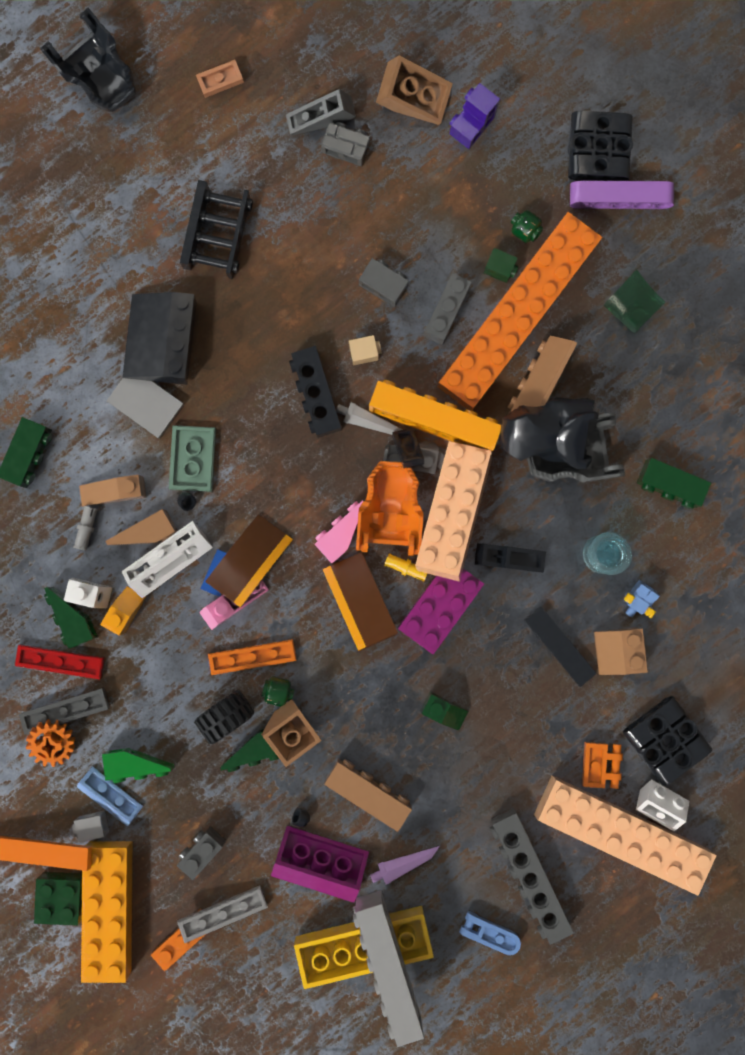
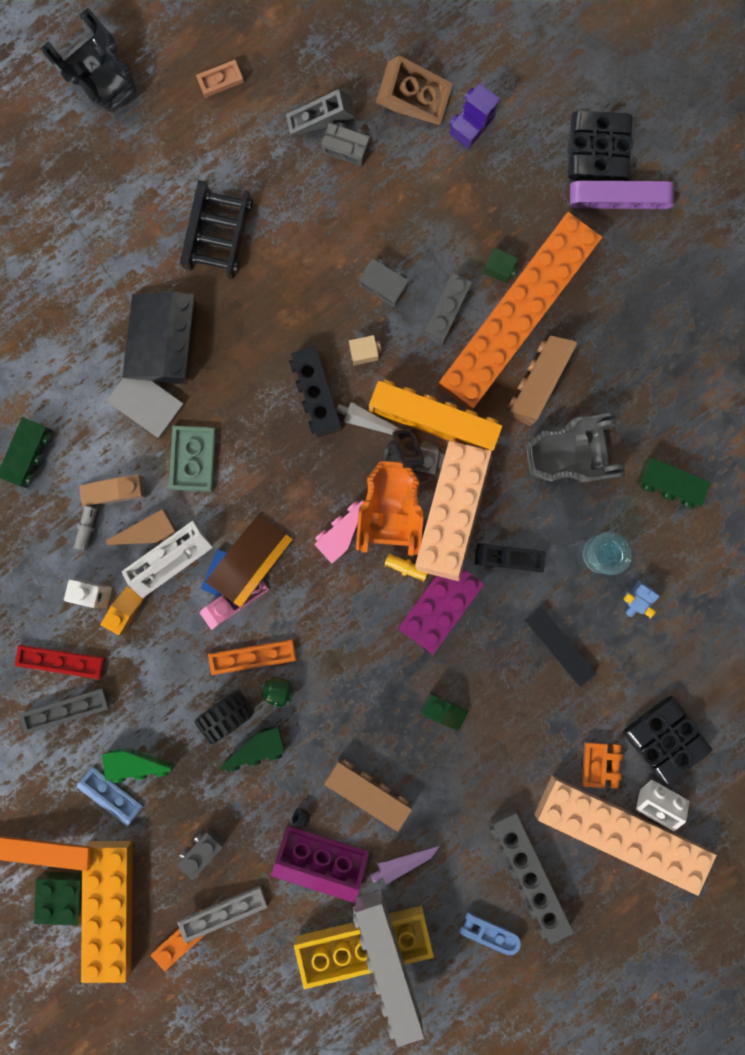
orange gear [26,719,76,767] -> none
dark green slope [44,587,98,649] -> none
light grey brick [72,811,109,843] -> none
black hinge [177,492,196,511] -> none
medium nougat slope [261,699,322,767] -> none
reddish brown slope [323,552,398,652] -> none
black animal [500,397,599,469] -> none
dark green head [511,210,543,243] -> none
medium nougat slope [594,627,648,675] -> none
clear green plate [604,269,665,333] -> none

